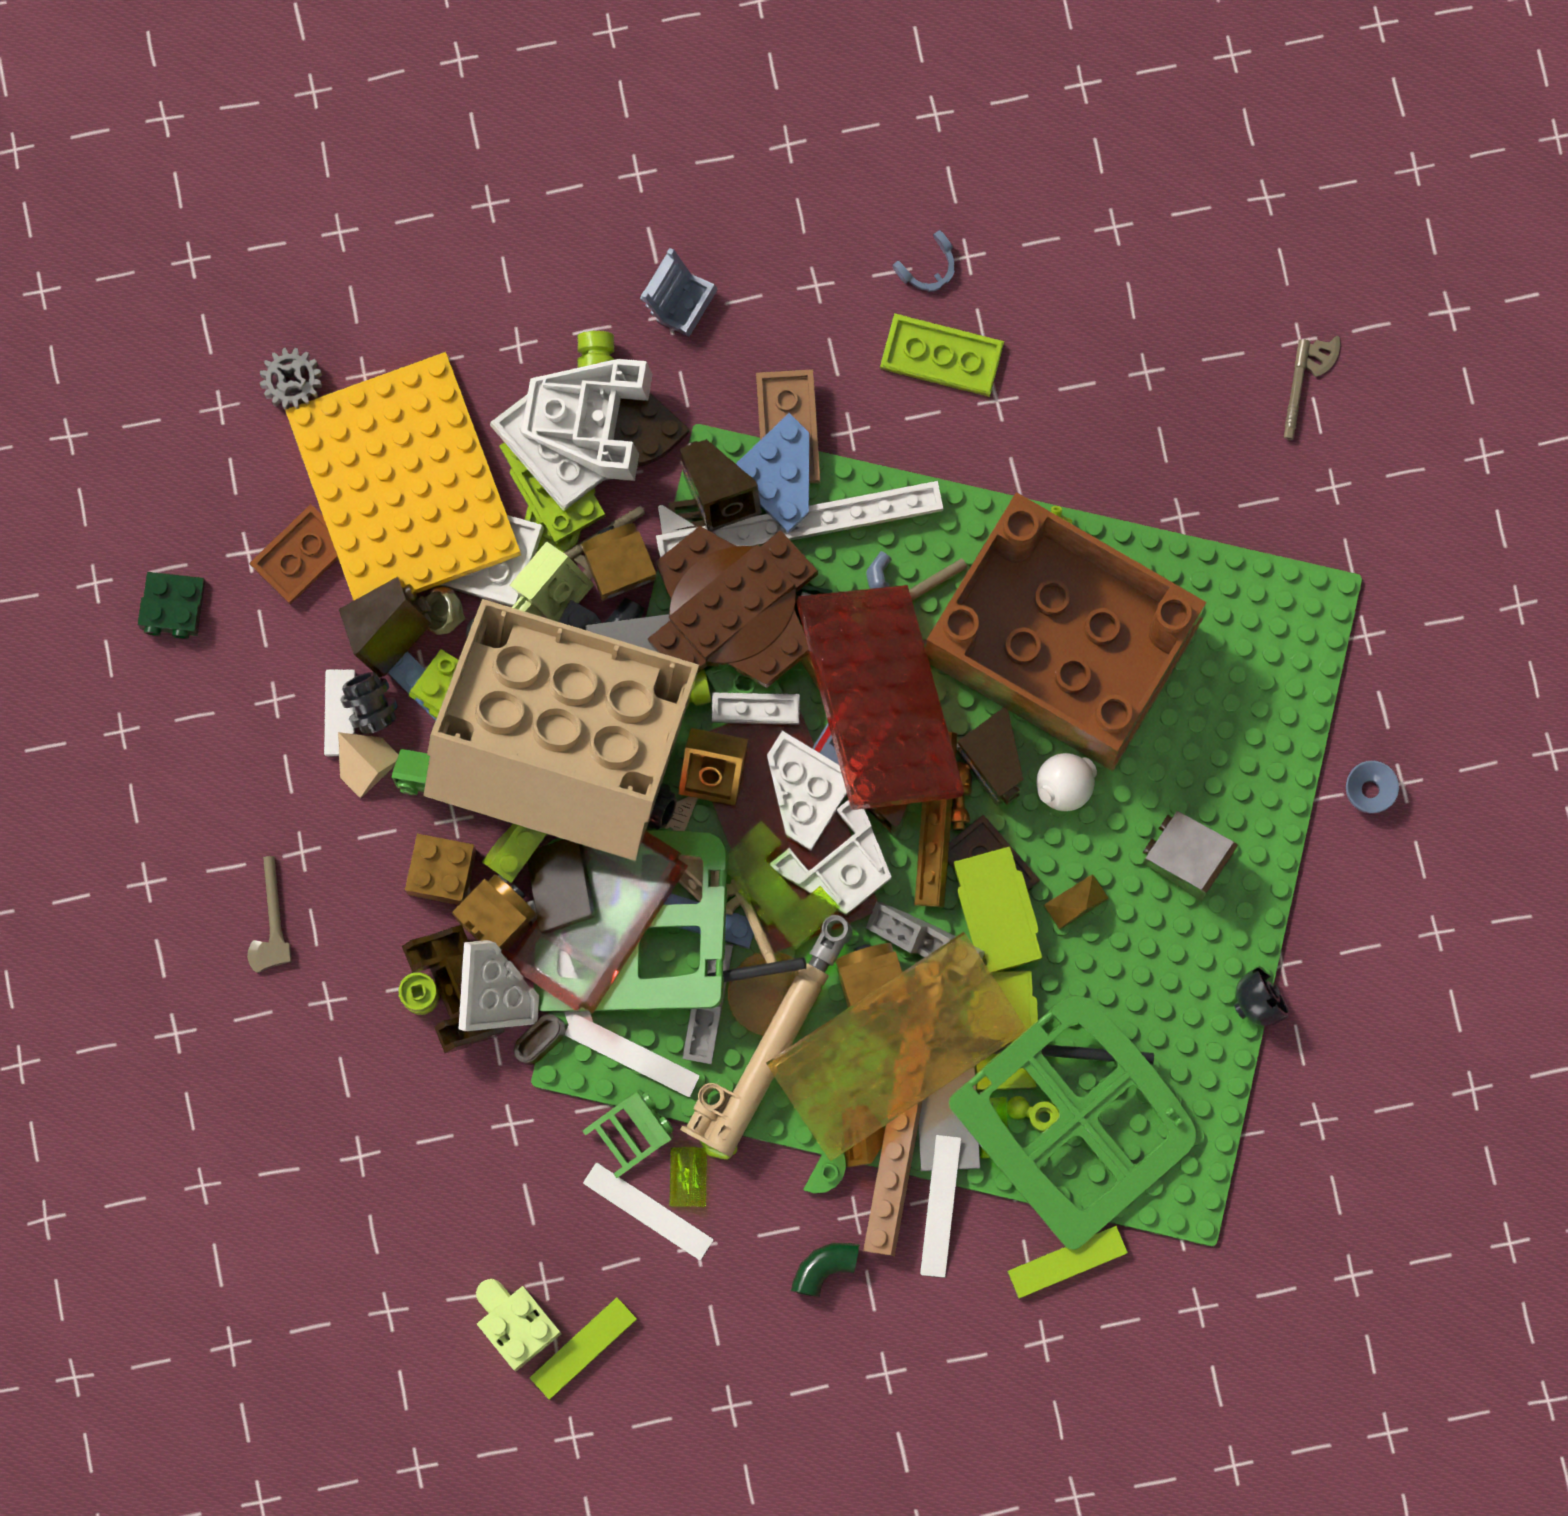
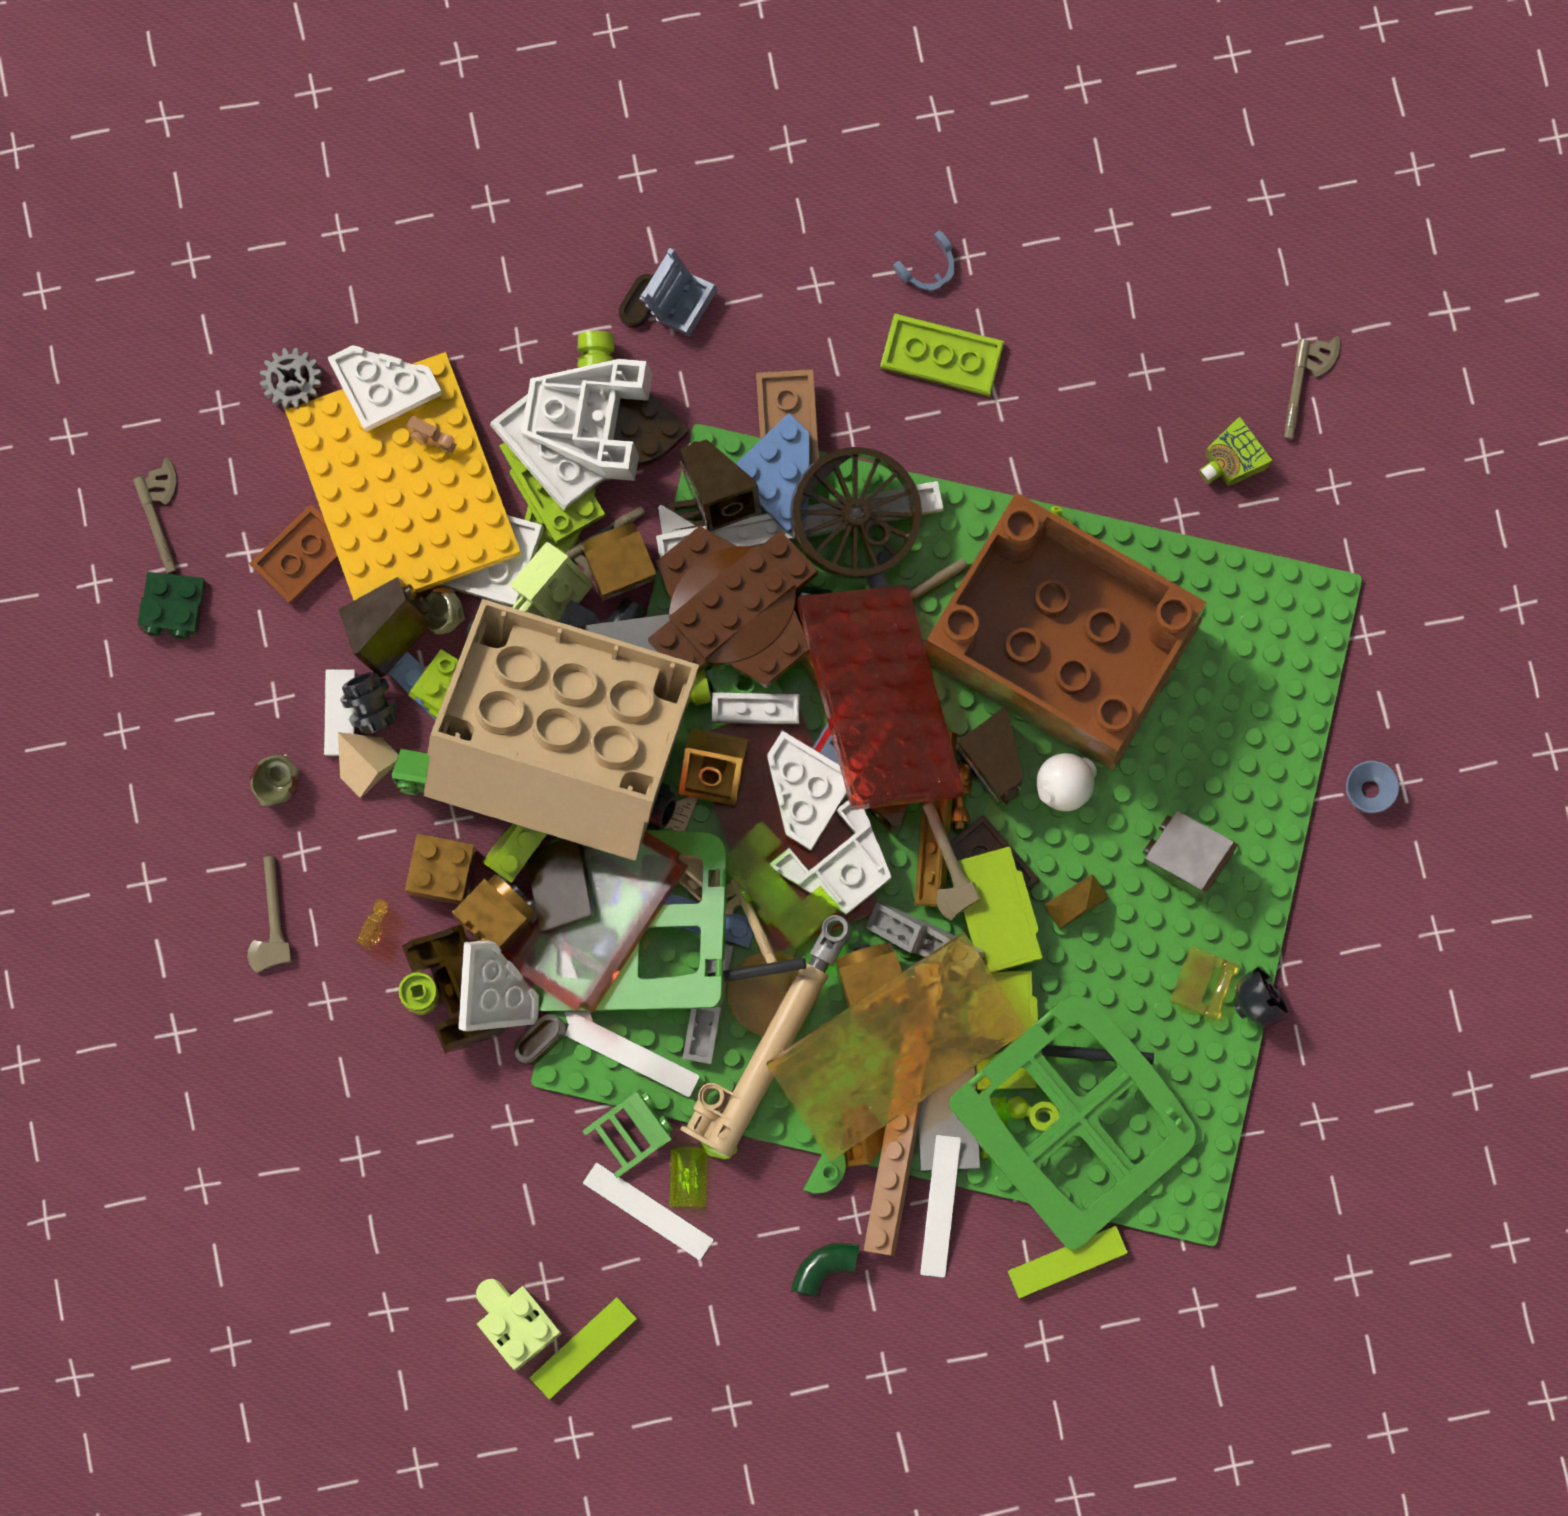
none -> dark tan piece [133,457,177,574]
none -> olive hair [250,754,299,807]
none -> white plate [328,345,442,432]
none -> clear yellow plate [355,898,390,951]
none -> medium nougat plate [406,415,457,454]
none -> dark brown tile [619,274,654,328]
none -> dark brown piece [790,447,922,579]
none -> dark tan piece [923,802,982,920]
none -> clear yellow plate [1170,946,1239,1021]
none -> torso [1199,417,1272,486]

